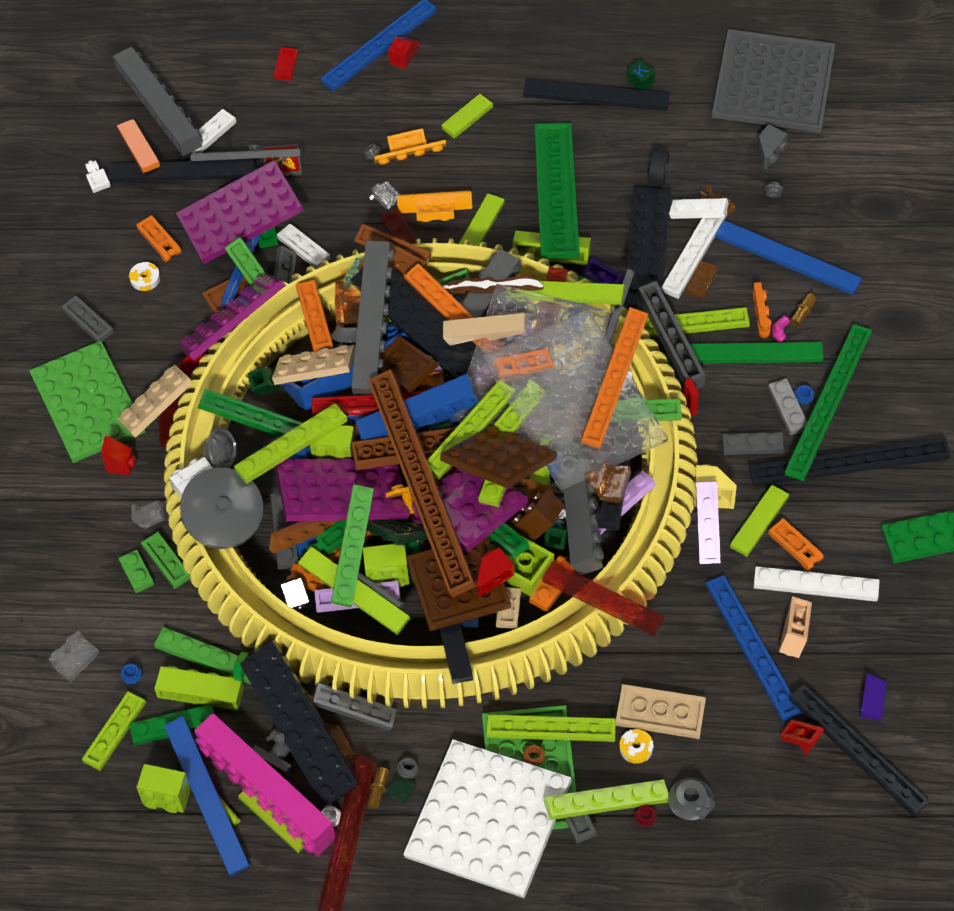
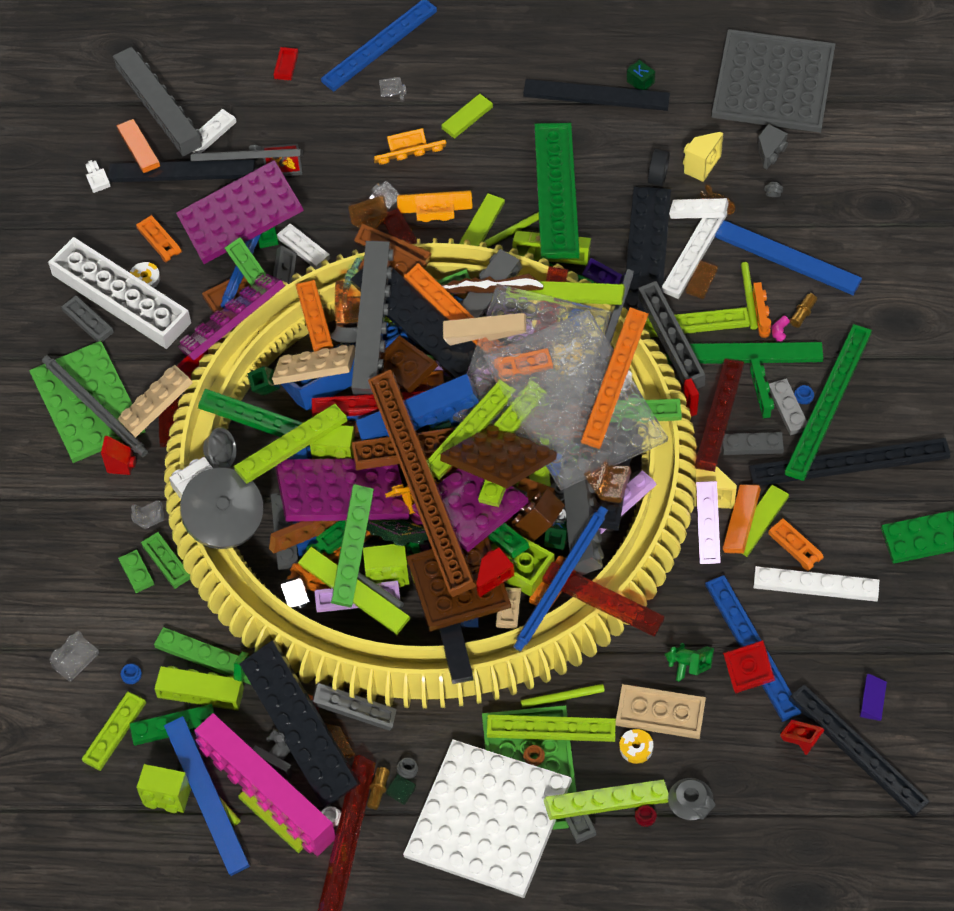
dark grey plate [363,143,380,160] -> none
red slope [388,36,421,69] -> none
light nougat slope [779,596,812,658] -> none
none -> dark grey piece [42,355,148,457]
none -> white brick [48,237,191,349]
none -> clear orange slope [348,195,388,229]
none -> clear bracket [379,77,407,102]
none -> lime bar [484,212,539,248]
none -> blue piece [513,506,608,652]
none -> lime bar [521,684,604,708]
none -> green piece [664,643,714,682]
none -> light yellow slope [683,132,723,182]
none -> clear red plate [695,359,744,472]
none -> orange tile [723,485,761,554]
none -> red tile [723,640,776,693]
none -> lime bar [741,262,758,330]
none -> green plate [750,358,774,419]

